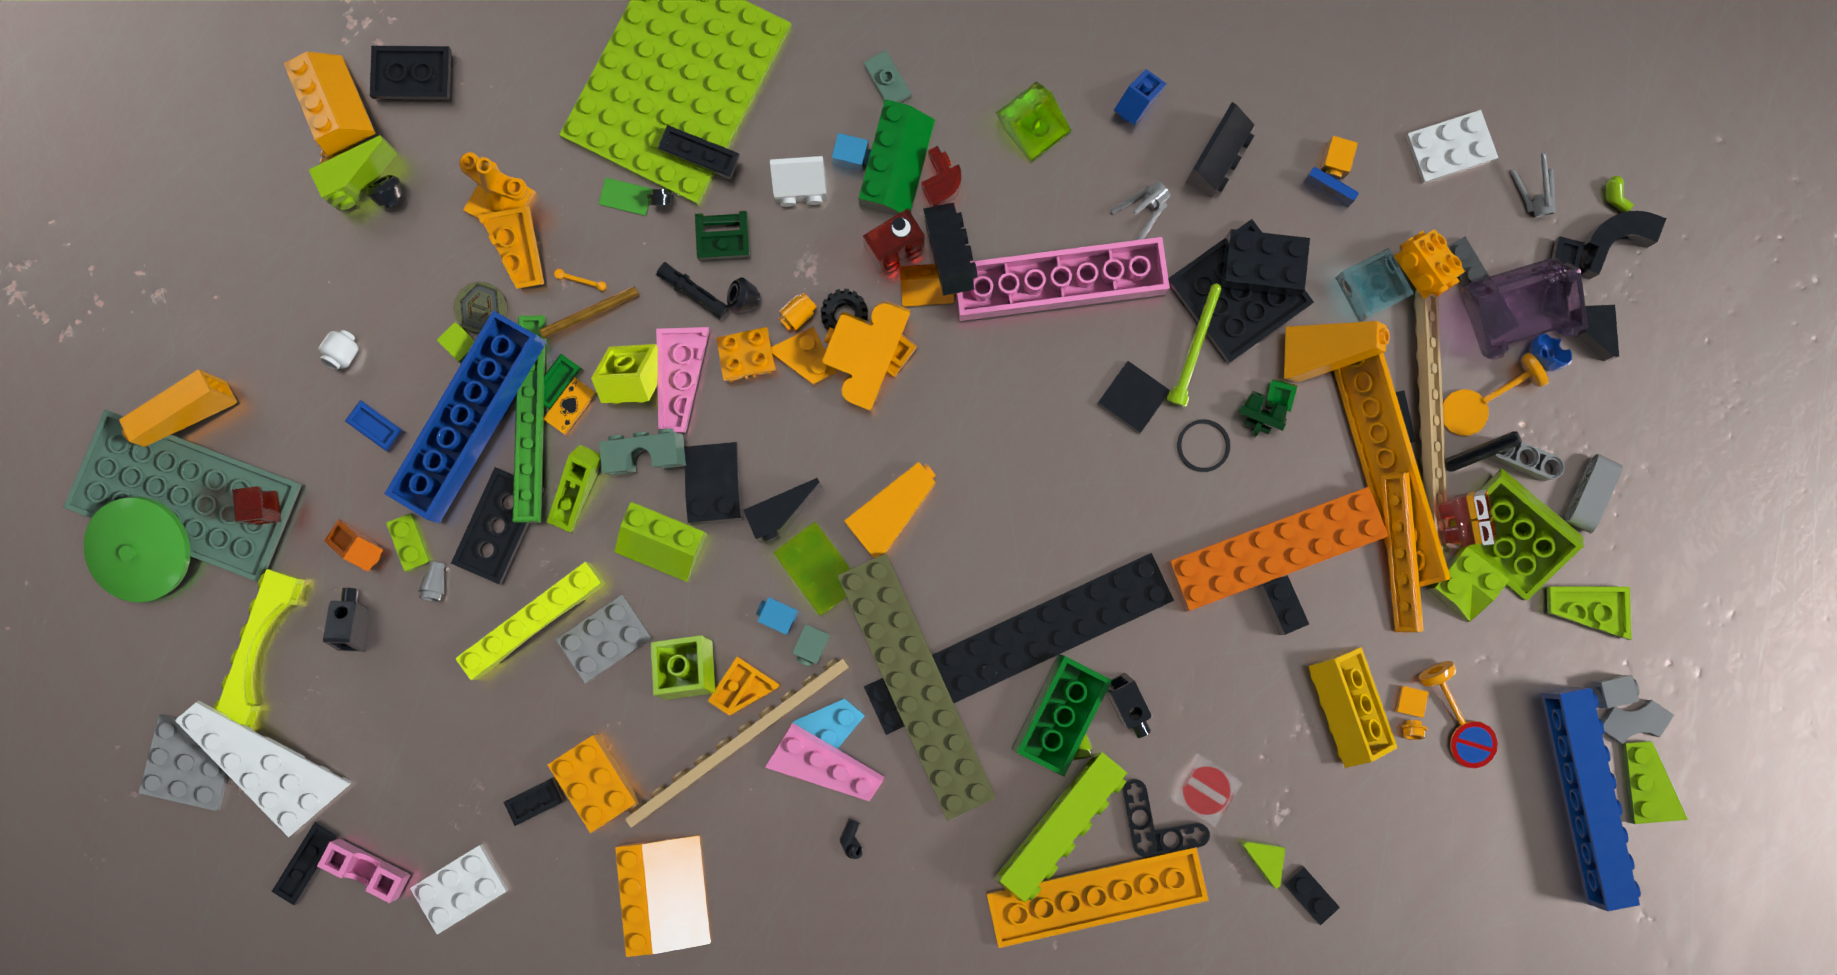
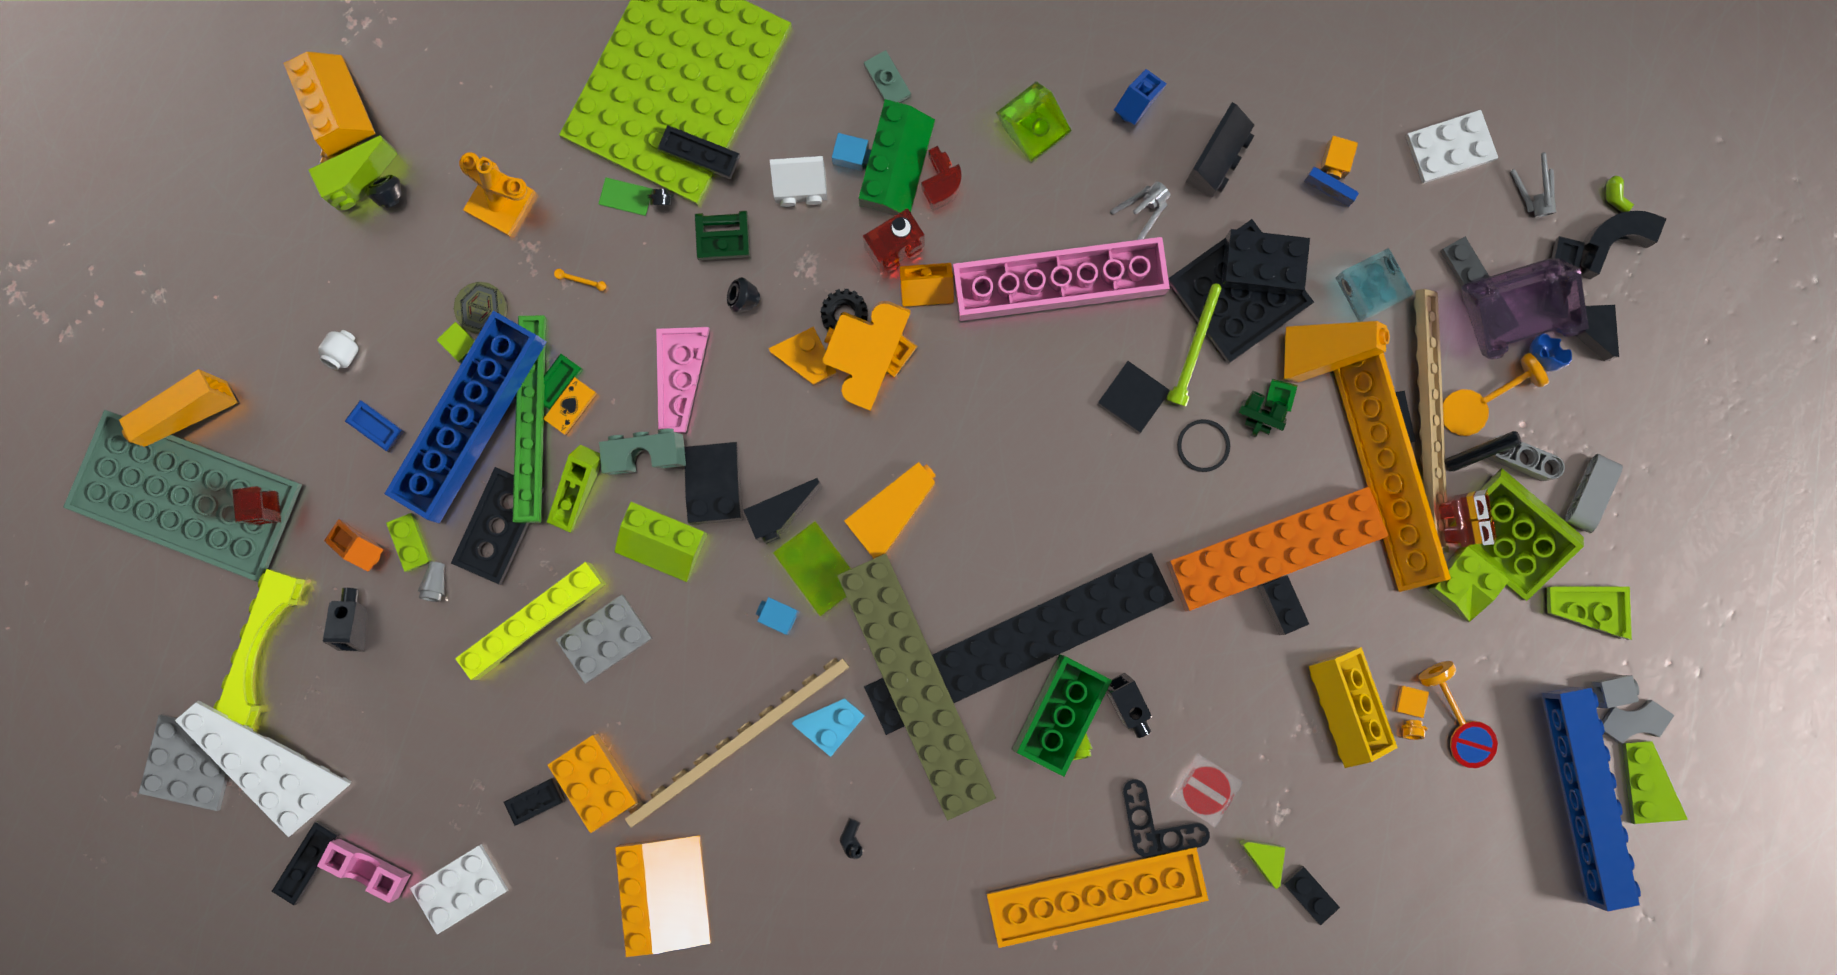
bright green dish [83,496,191,602] -> none
black plate [370,46,451,100] -> none
light orange wing [477,206,544,289] -> none
pearl gold bar [539,286,639,339] -> none
neon yellow slope [591,344,658,404] -> none
lime slope [651,635,715,700] -> none
black pin [656,262,729,320] -> none
light orange wing [708,656,780,716] -> none
light orange hinge [716,327,776,383] -> none
bright pink wing [765,723,884,802] -> none
light orange brick [778,292,817,331] -> none
sand green brick [793,624,831,667] -> none
black brick [923,203,978,296] -> none
lime brick [993,752,1127,902] -> none
light orange tile [1380,472,1424,632] -> none
light orange brick [1394,229,1465,299] -> none

